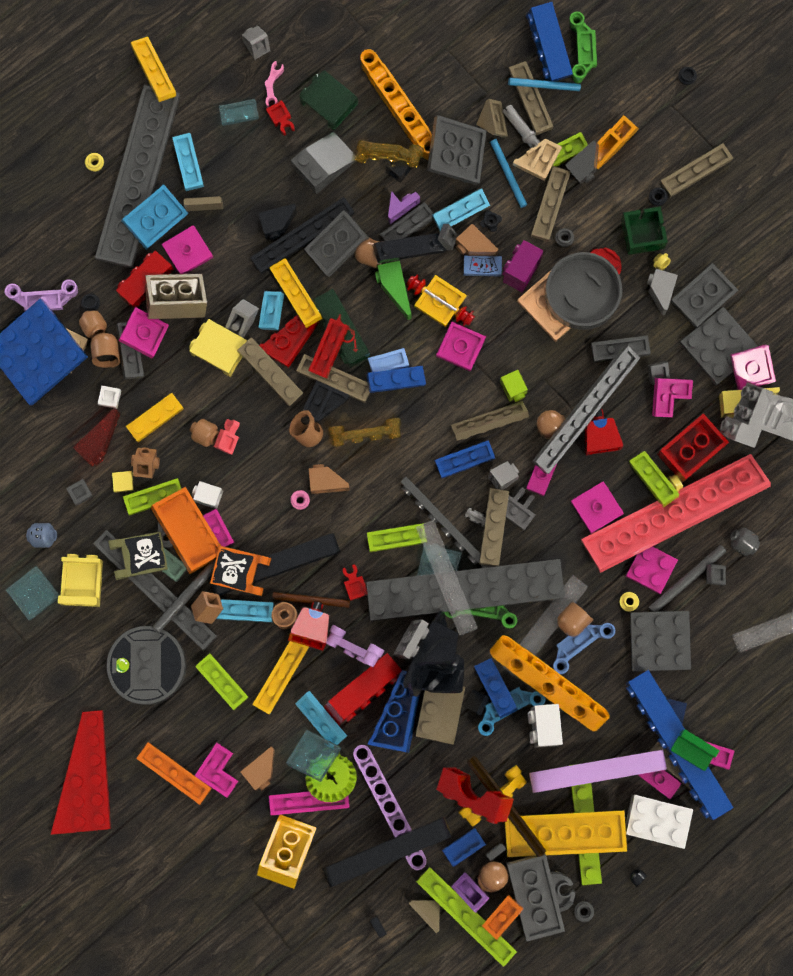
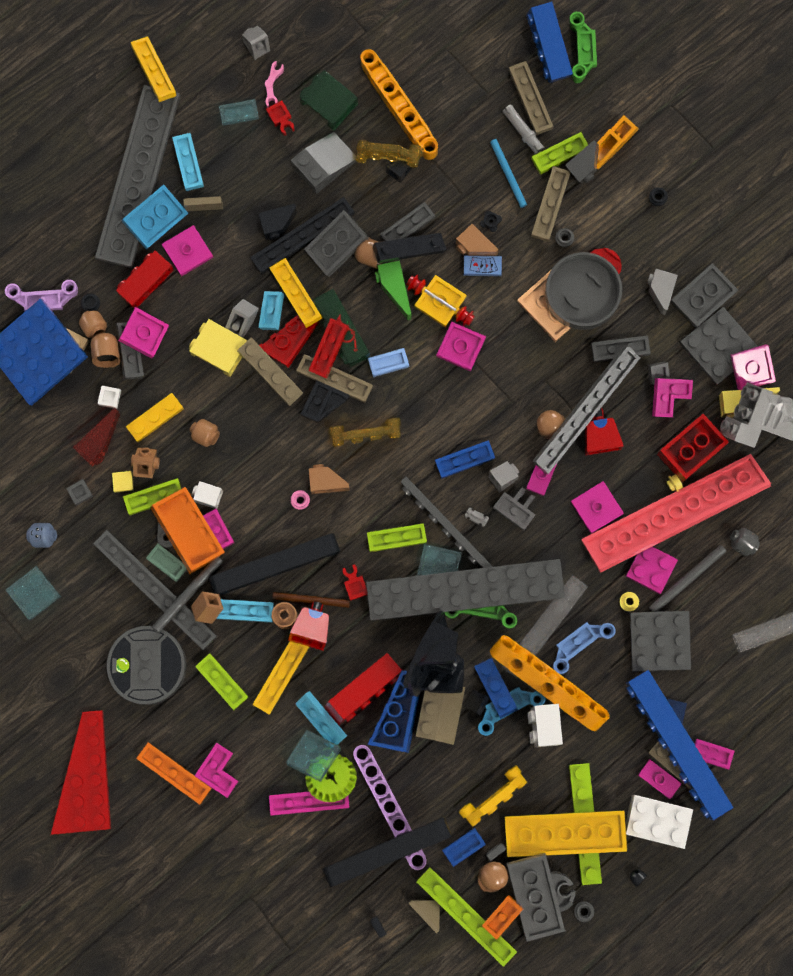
light yellow panel [58,554,103,607] -> none
light yellow plate [85,153,104,172] -> none
flag [108,532,168,580] -> none
dark tan slope [145,274,207,319] -> none
flag [210,546,271,596] -> none
coral plate [214,419,240,455] -> none
medium nougat slope [241,747,275,791] -> none
yellow slope [257,815,316,889] -> none
medium nougat helmet [289,410,323,447] -> none
lavender plate [326,625,384,667] -> none
blue plate [367,366,426,393] -> none
medium lavender slope [388,192,420,225] -> none
light grey plate [393,620,429,659] -> none
clear plate [416,520,478,636] -> none
dark grey plate [427,115,487,185] -> none
medium azure plate [432,189,490,231] -> none
red arch [436,768,514,824] -> none
dark grey tile [438,224,458,250] -> none
dark tan plate [451,401,529,441] -> none
medium lavender slope [451,872,489,913] -> none
dark brown axle [467,756,546,857] -> none
dark tan slope [476,99,508,137] -> none
dark tan plate [479,488,509,567] -> none
lime brick [500,370,528,402] -> none
magenta brick [502,240,544,293] -> none
dark azure bar [508,78,581,91] -> none
tan wing [513,139,562,181] -> none
lavender beam [529,750,667,793] -> none
medium nougat helmet [557,602,593,637] -> none
dark green piece [621,206,668,255] -> none
lime plate [629,451,679,507] -> none
light yellow plate [653,253,671,270] -> none
dark tan plate [660,143,733,198] -> none
green panel [671,729,720,771] -> none
black plate [678,67,697,85] -> none
dark grey tile [706,564,726,585] -> none

